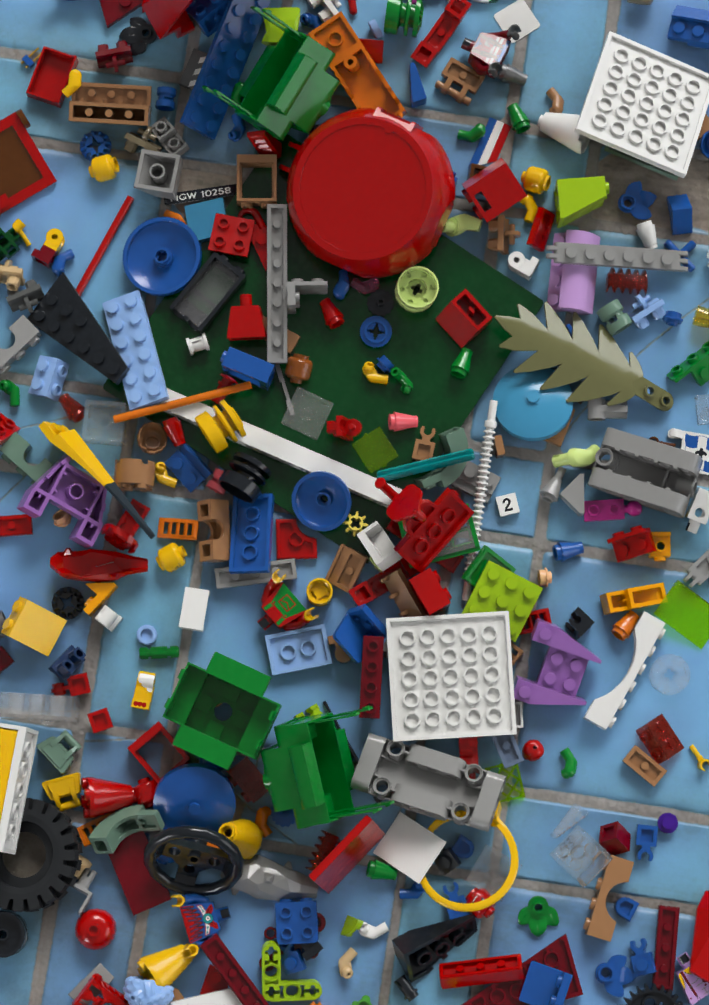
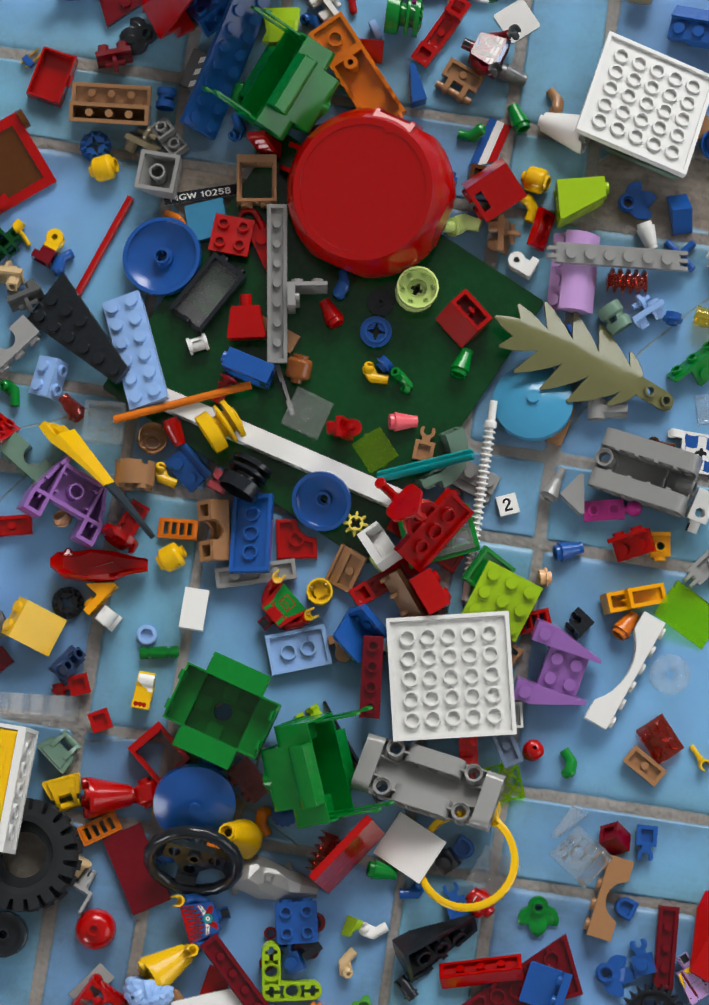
yellow arm [61,69,82,98] -> none
sand green arch [88,804,165,854] -> none
clear pink arm [350,277,380,294] -> none
medium nougat tile [493,435,505,459] -> none
yellowish green arm [552,444,600,468] -> none
dark purple plate [657,813,678,833] -> none

